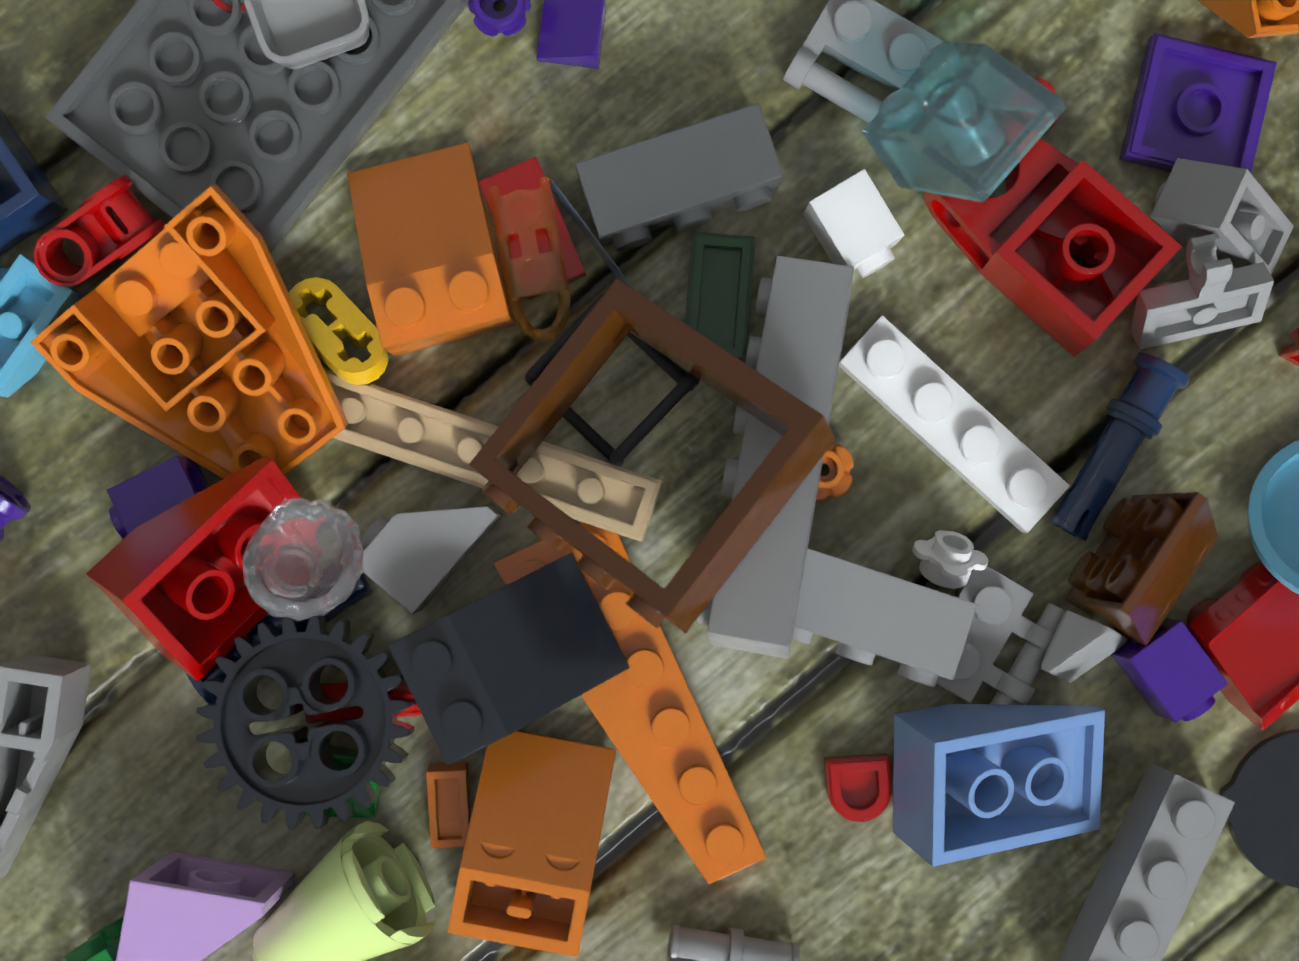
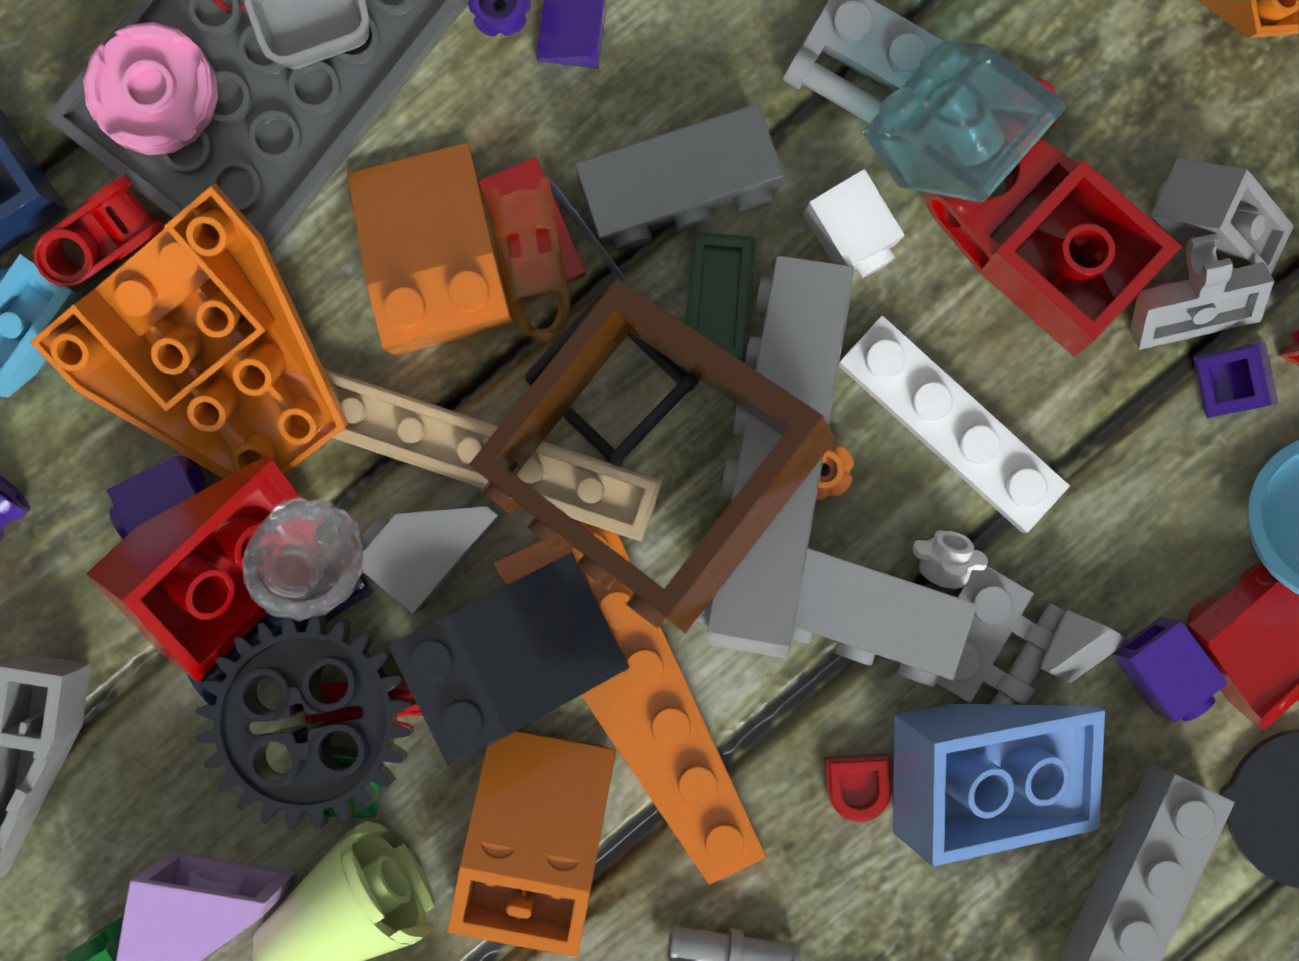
yellow beam [289,277,388,386] -> none
orange piece [426,762,471,848] -> none
dark blue pin [1049,352,1190,542] -> none
reddish brown slope [1064,492,1218,646] -> none
dark purple tile [1119,33,1277,173] -> none
none -> bright pink tile [83,22,218,155]
none -> dark purple slope [1193,342,1278,418]

